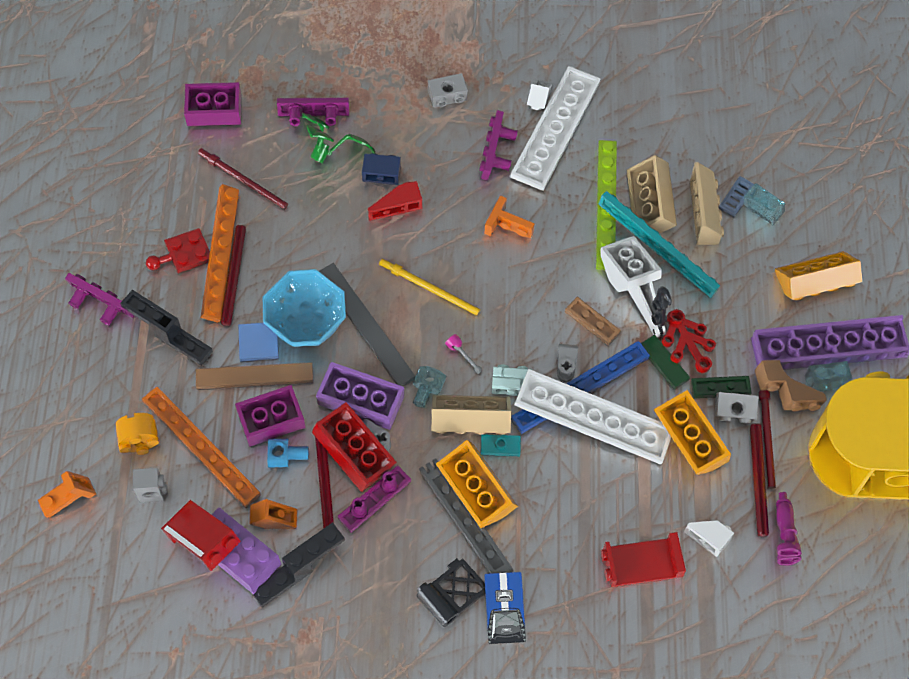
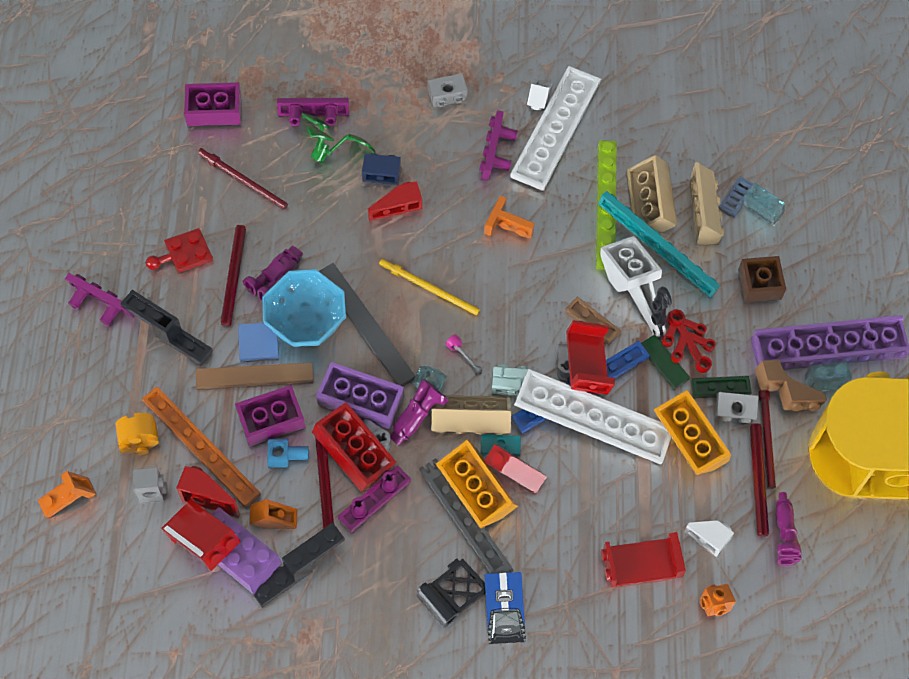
orange plate [200,184,239,323] -> none
light orange slope [775,251,862,300] -> none
none -> red slope [176,466,240,518]
none -> magenta piece [243,246,303,302]
none -> magenta piece [390,379,449,446]
none -> slope [484,444,547,493]
none -> red panel [566,320,615,395]
none -> orange brick [700,584,736,616]
none -> reddish brown brick [738,256,786,303]

